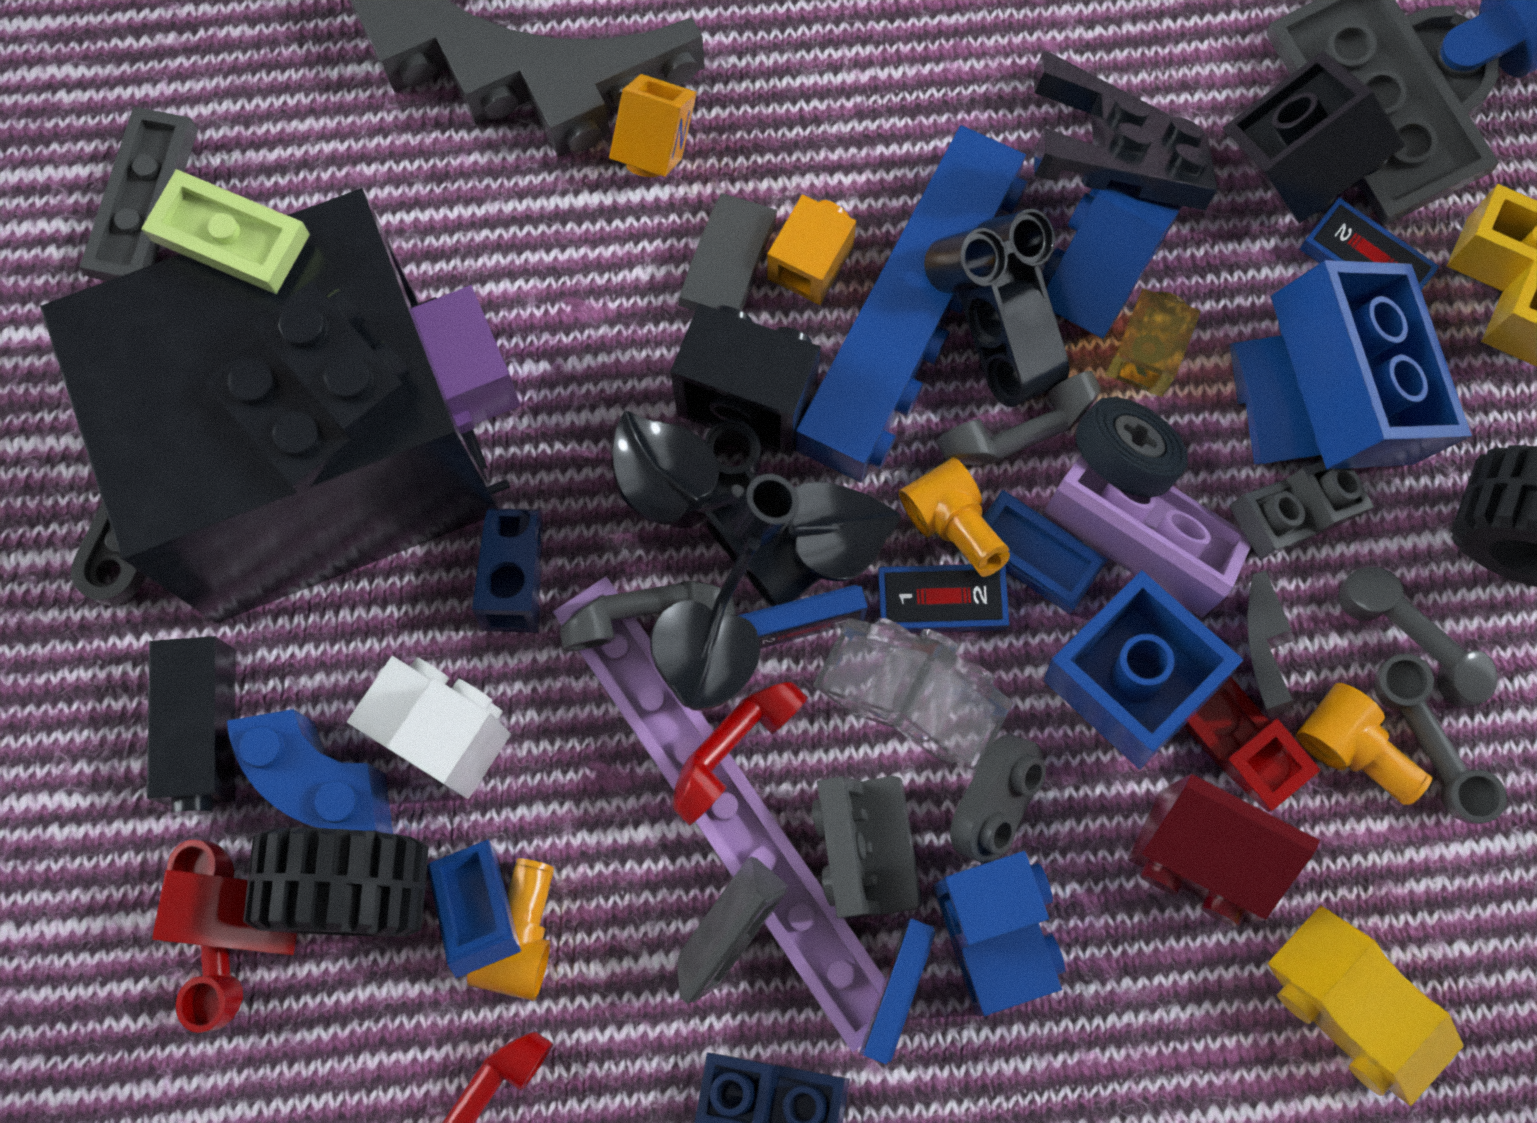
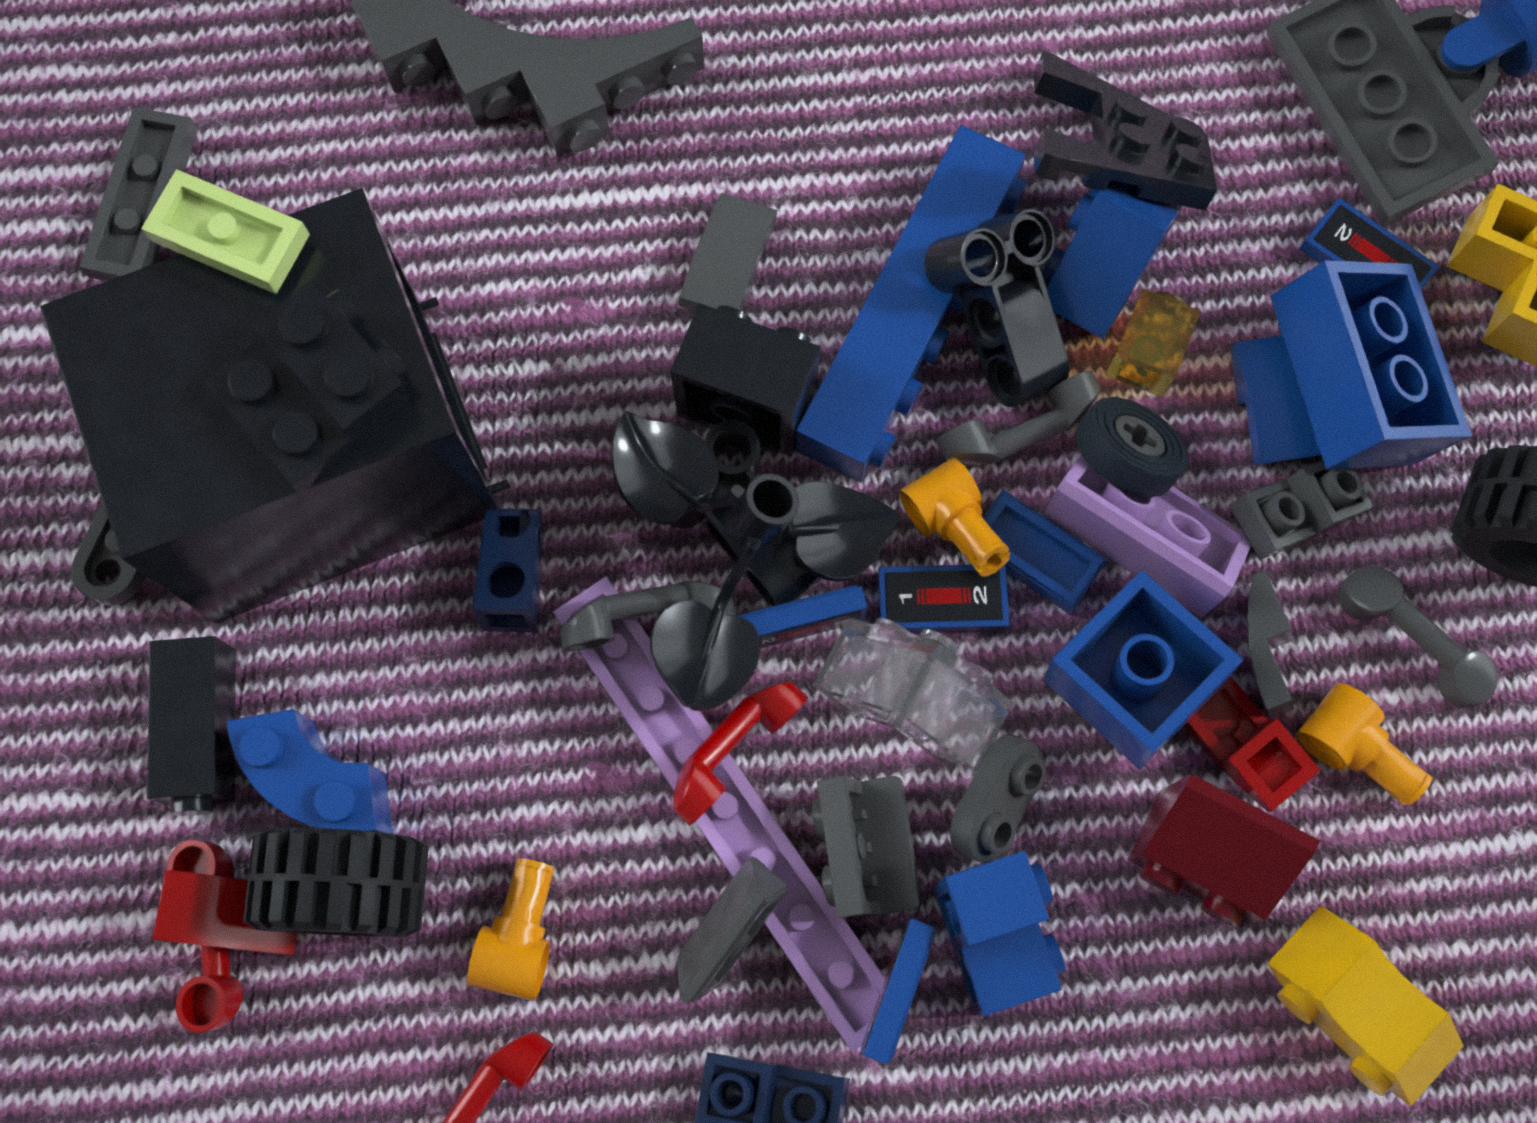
white brick [347,656,511,799] -> none
medium lavender plate [412,285,520,434] -> none
blue tile [427,839,521,978] -> none
light orange brick [609,74,697,177] -> none
light orange brick [767,194,856,305] -> none
black slope [1222,51,1406,224] -> none
dark grey bar [1374,654,1507,824] -> none

